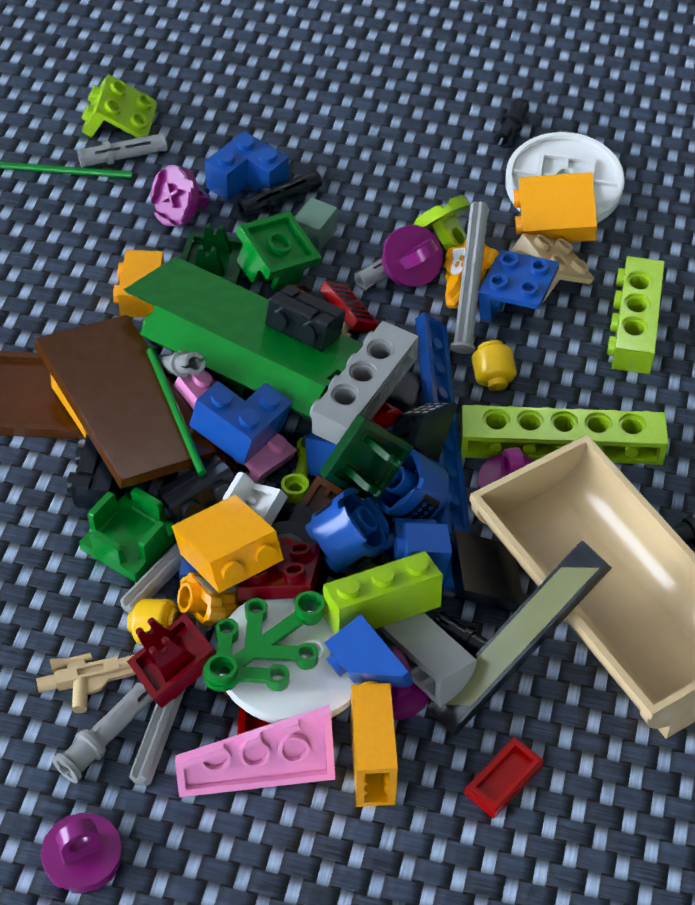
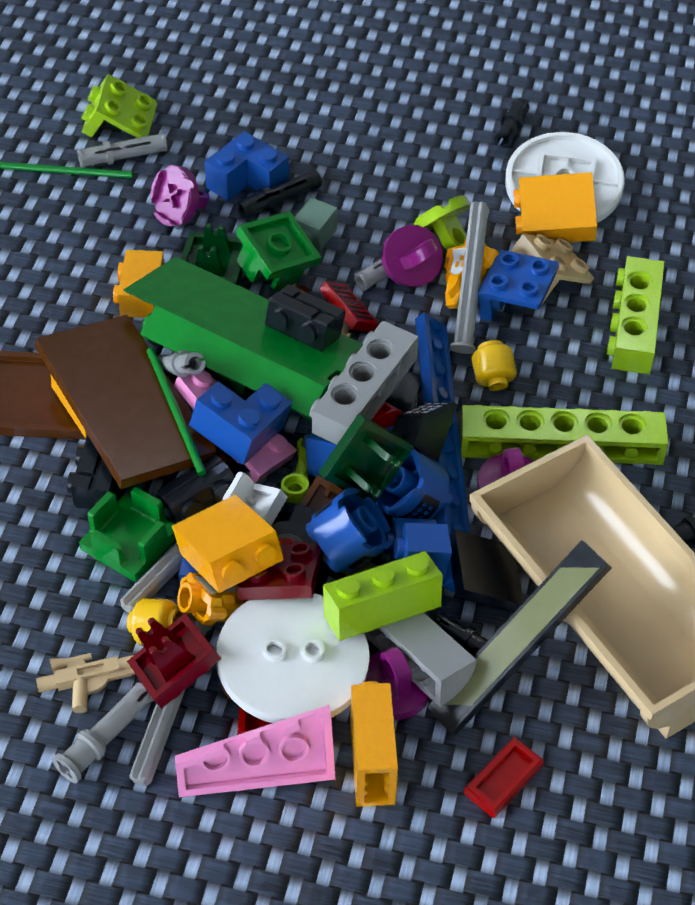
magenta tile [40,813,123,894] -> none
green plant [203,591,325,692] -> none
blue slope [324,614,413,688] -> none

